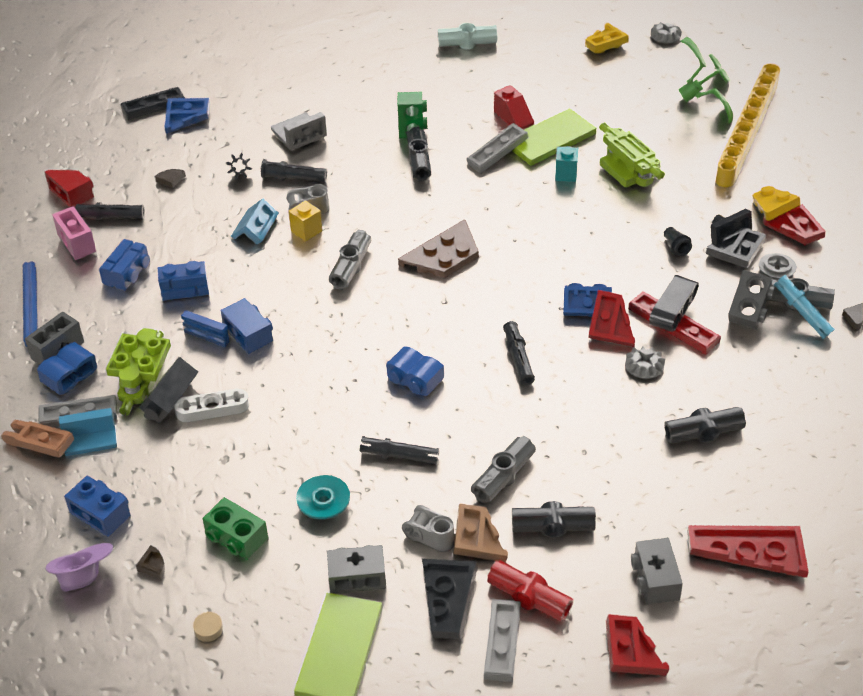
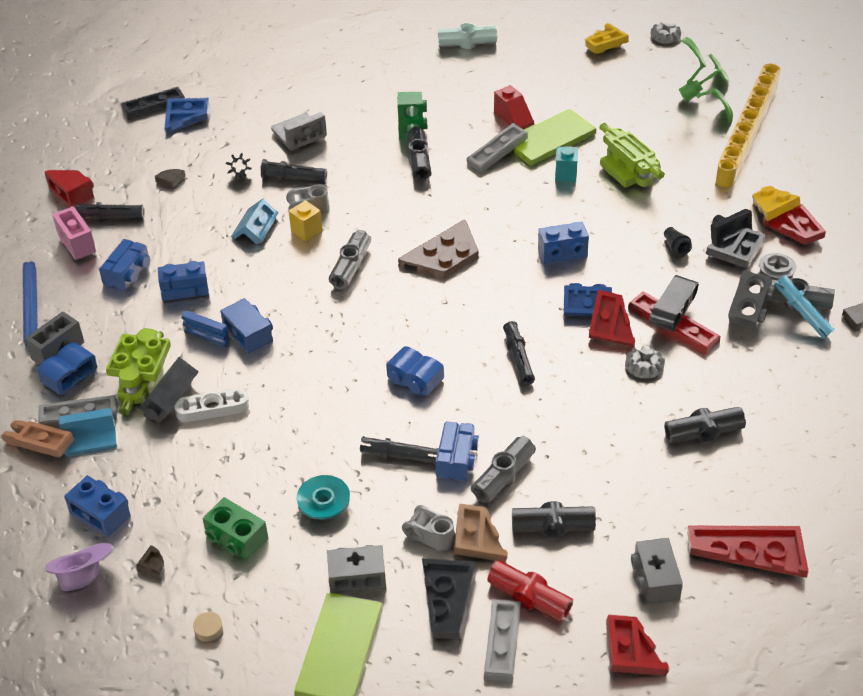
none -> brick [435,421,480,481]
none -> blue brick [537,221,589,264]

